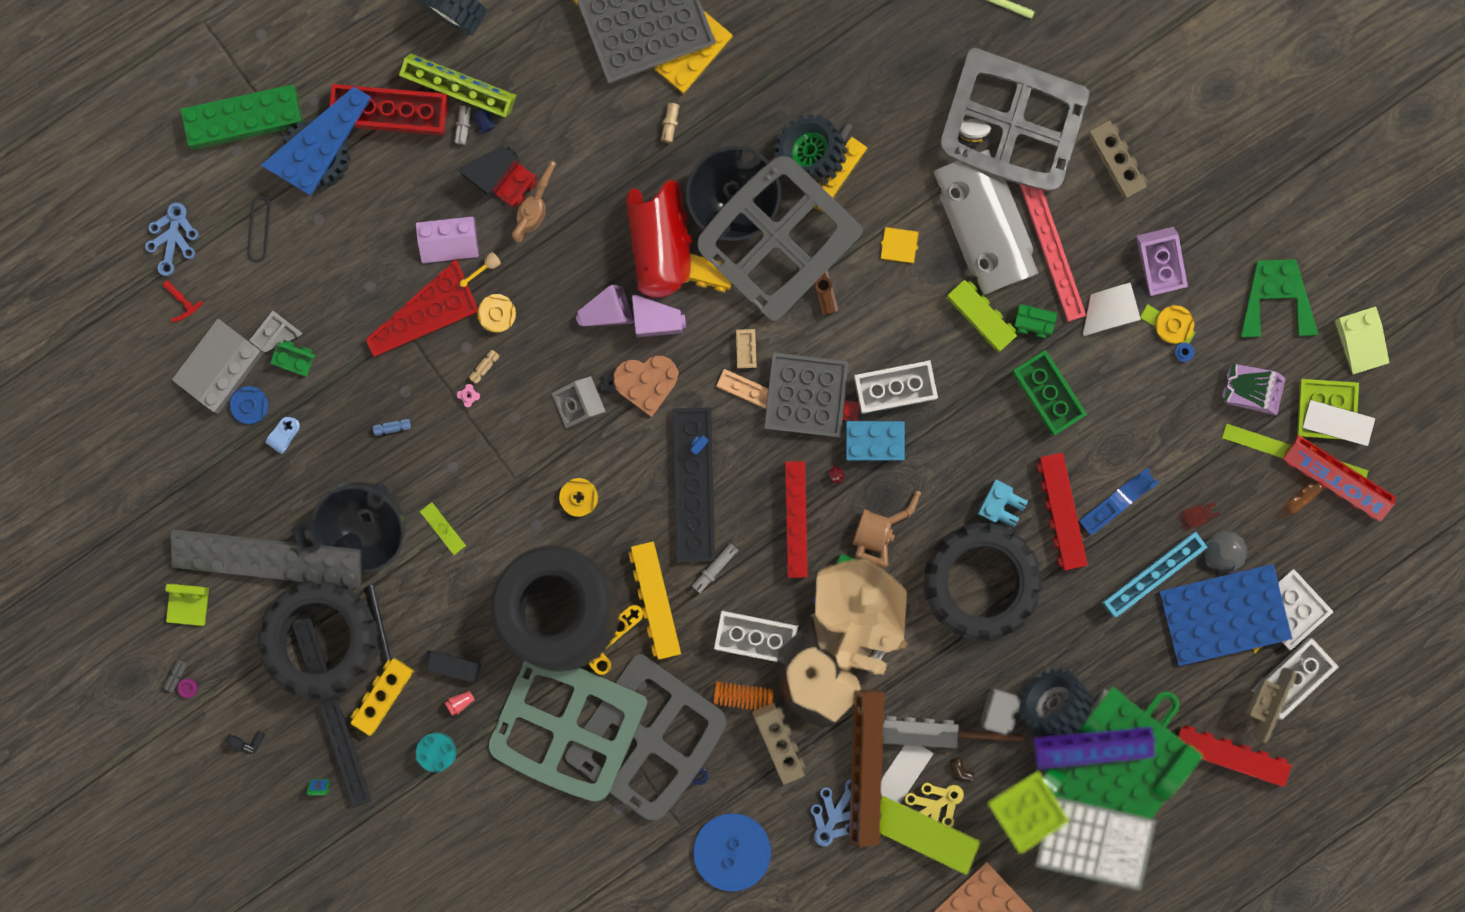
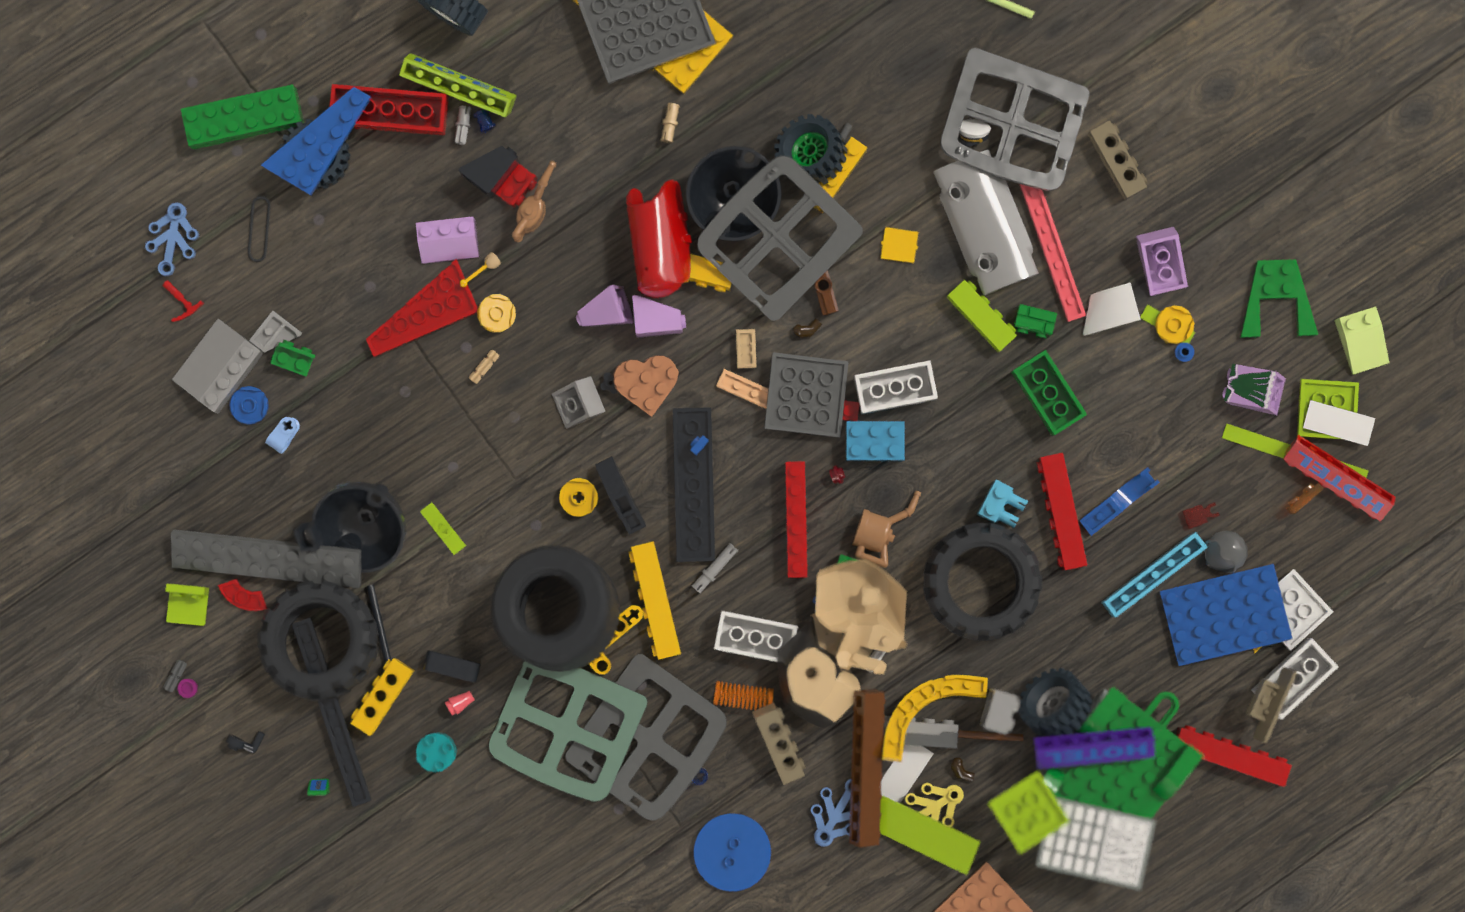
medium blue axle [373,419,411,436] -> none
bright pink plate [457,384,480,407] -> none
none -> red tile [218,579,267,611]
none -> black slope [595,456,646,535]
none -> dark brown arm [793,318,822,338]
none -> yellow plate [882,675,988,762]

